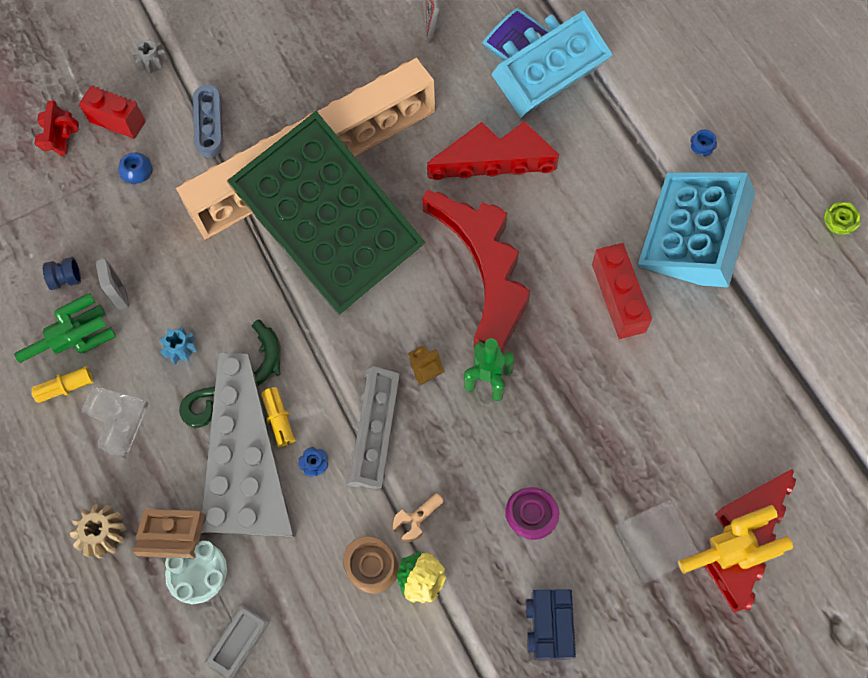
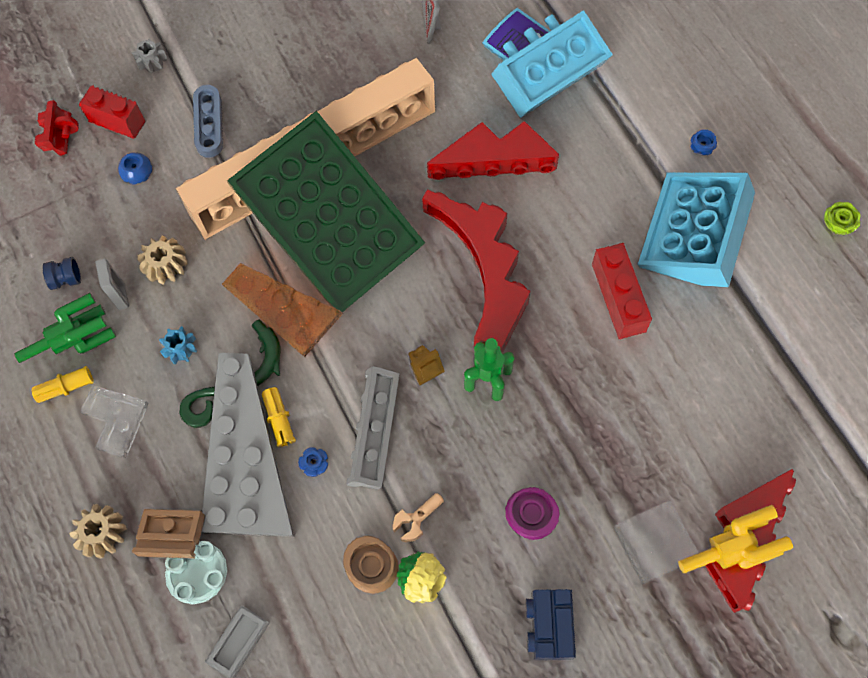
none -> tan gear [137,235,188,285]
none -> clear orange wing [222,263,343,357]

